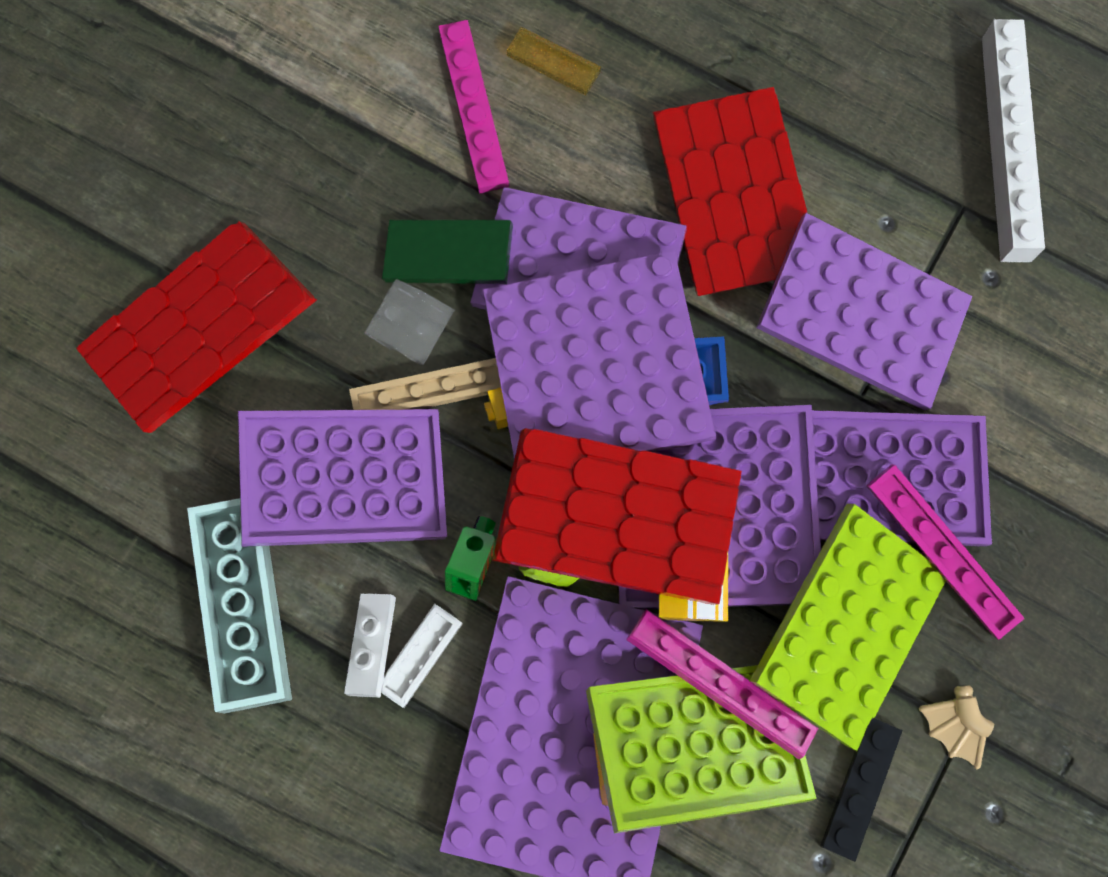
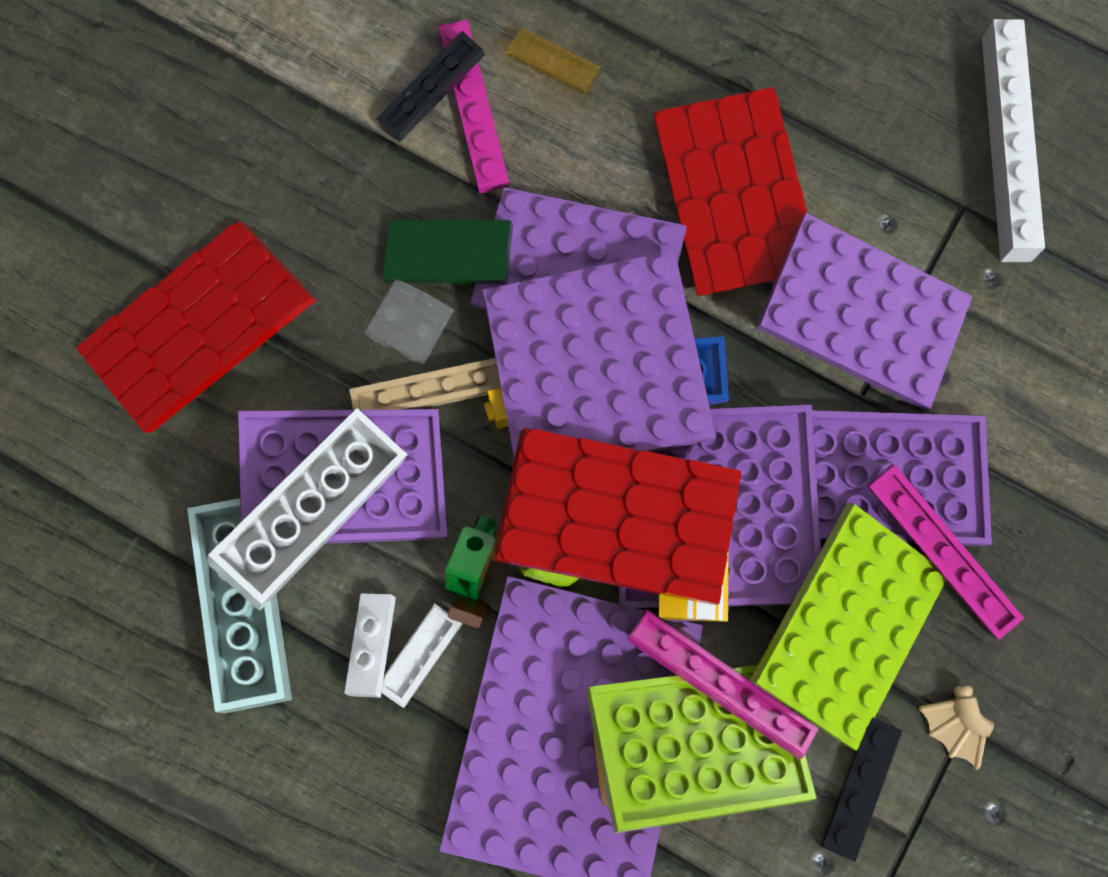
none -> white brick [207,408,408,611]
none -> black plate [376,31,486,143]
none -> reddish brown tile [447,594,490,629]

